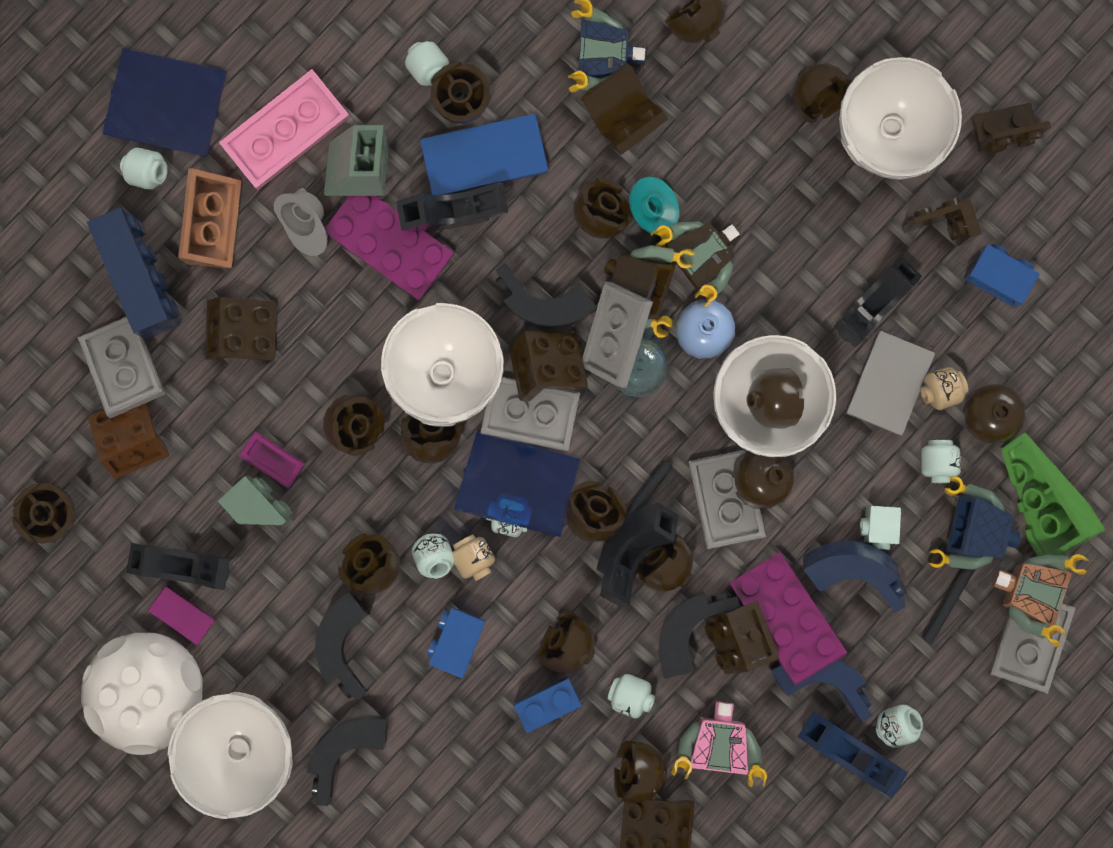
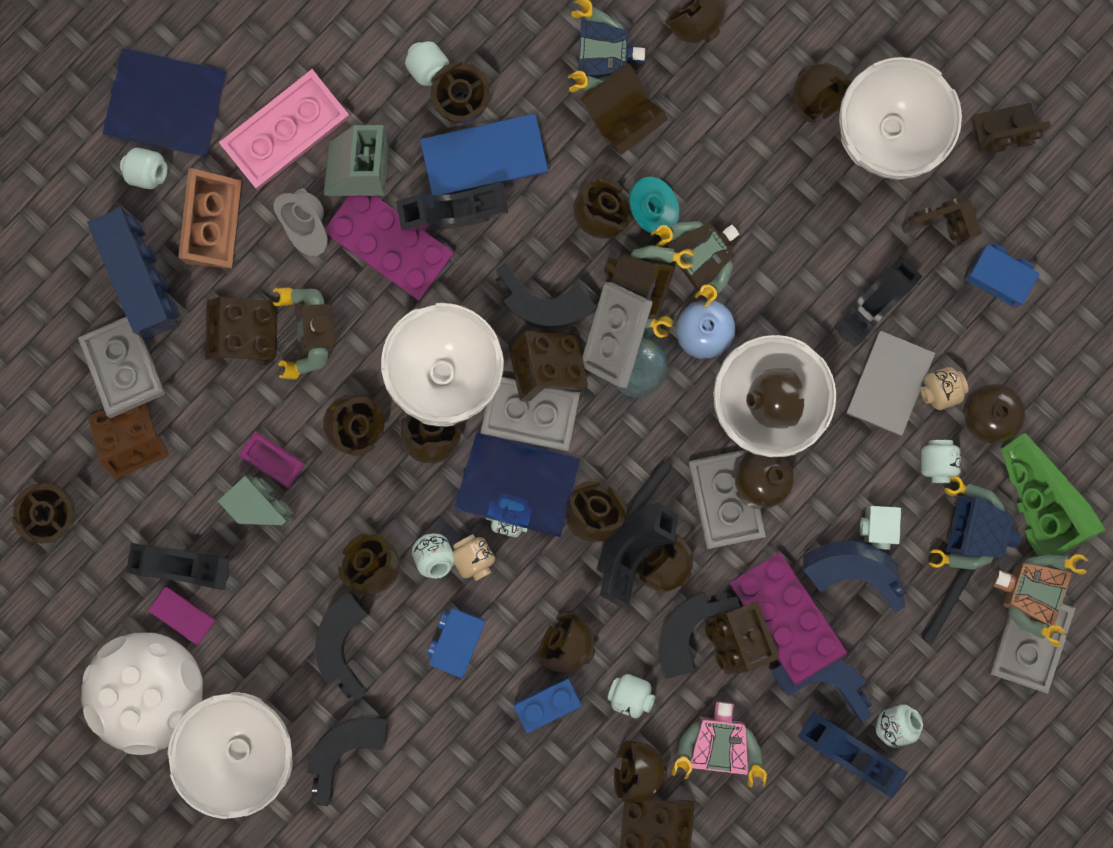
none -> torso [273,288,335,379]

